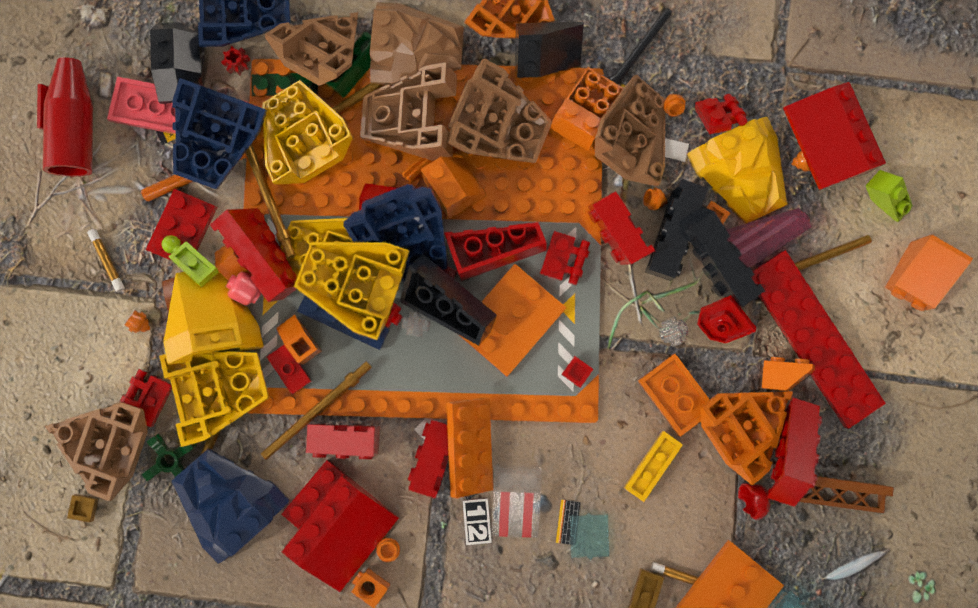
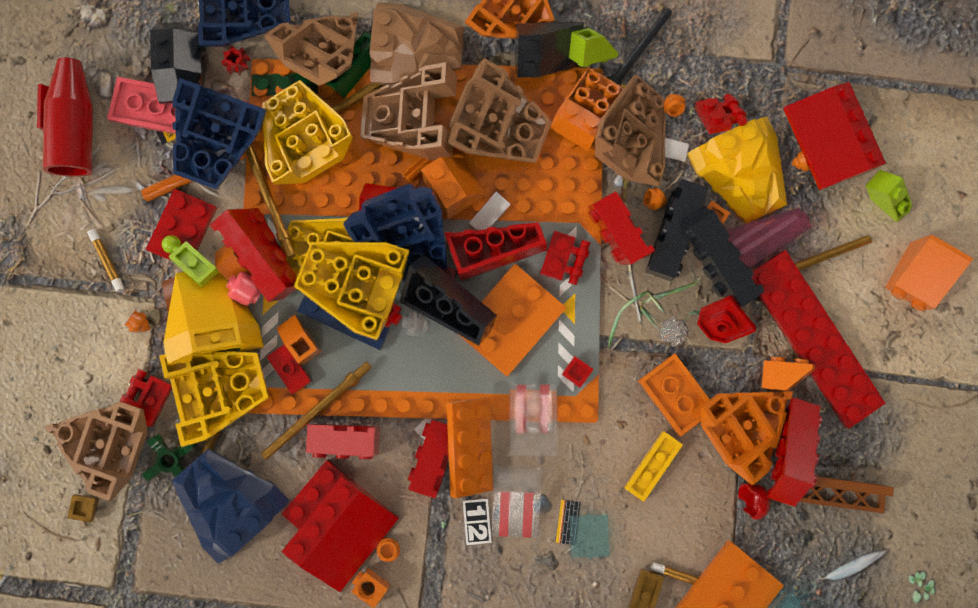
none -> white sticker [469,192,510,230]
none -> clear slope [509,385,558,457]
none -> lime slope [569,28,618,67]

